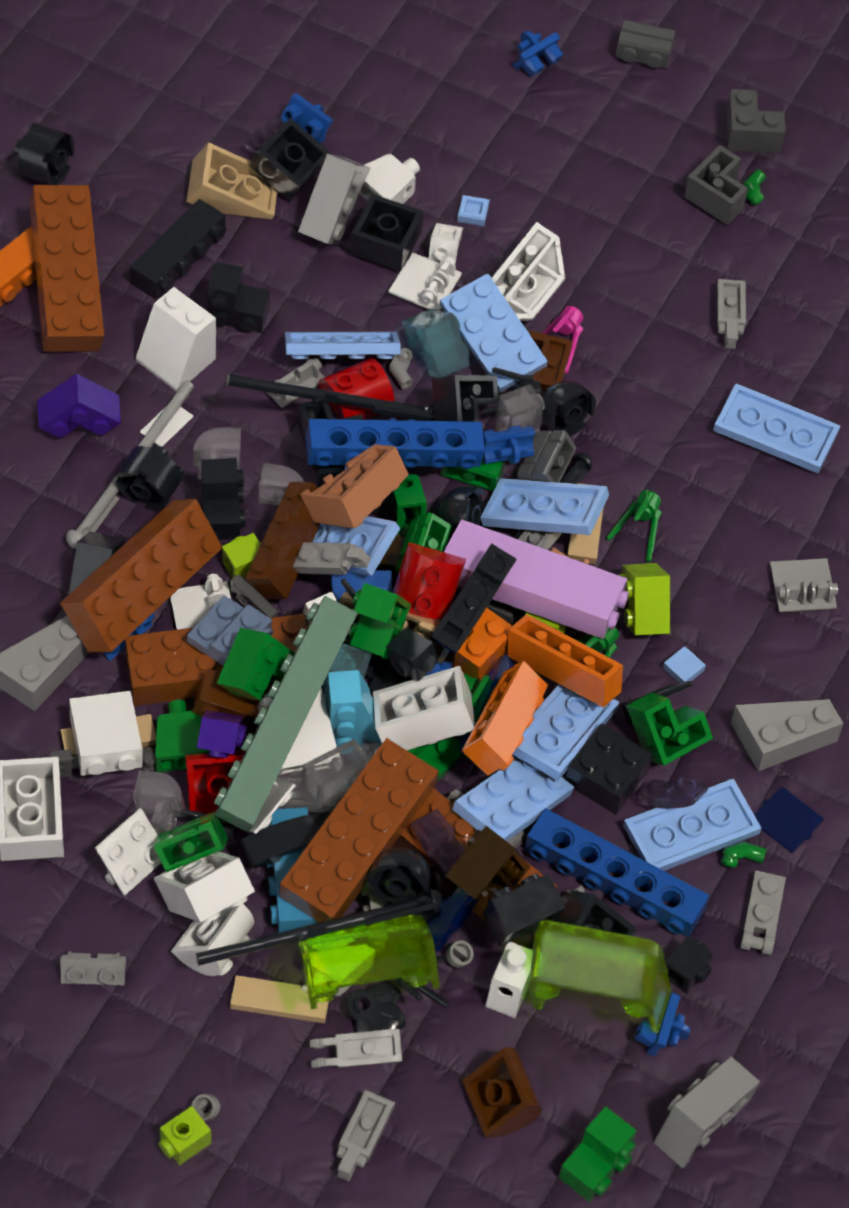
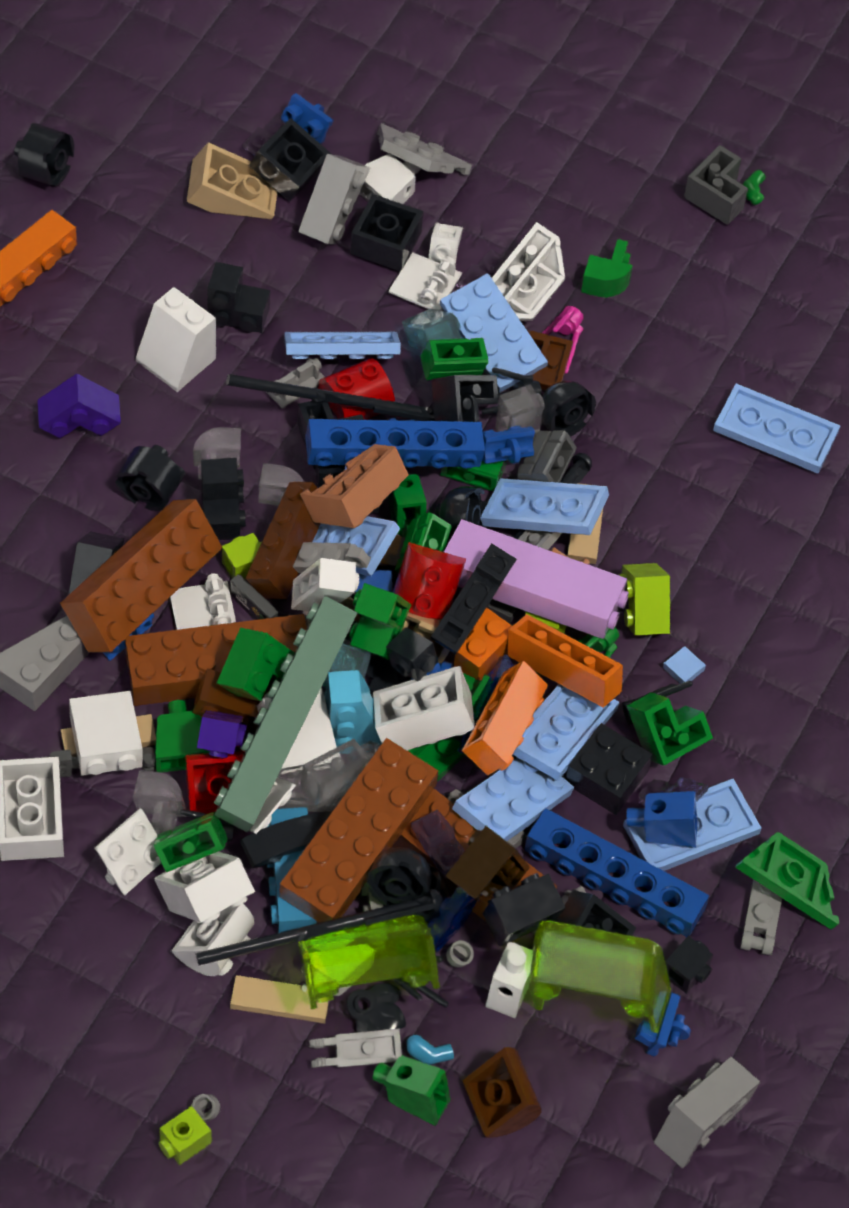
dark orange brick [29,185,104,352] -> none
light grey hinge [60,951,126,985] -> none
light grey bar [66,381,194,549] -> none
black brick [130,198,226,300] -> none
white sticker [140,407,193,447] -> none
sand blue plate [187,595,273,666] -> none
light grey hinge [337,1090,395,1182] -> none
light grey arm [389,348,413,389] -> none
light blue tile [457,195,490,226] -> none
blue hips [513,30,563,78] -> none
green brick [559,1106,637,1202] -> none
green plant [606,490,662,562] -> none
dark grey brick [616,20,675,69] -> none
light grey hinge [717,279,746,349] -> none
green arm [721,842,767,868] -> none
dark grey brick [726,89,785,154] -> none
light grey wedge [731,699,844,771] -> none
clear blue piece [754,786,824,854] -> none
light grey hinge [770,558,838,612] -> none
none -> white brick [291,558,359,611]
none -> green torso [373,1056,451,1126]
none -> light grey wing [377,123,472,175]
none -> dark azure arm [406,1035,454,1065]
none -> green brick [421,338,488,380]
none -> green brick [581,239,633,297]
none -> blue torso [627,791,698,847]
none -> green wing [735,832,839,930]

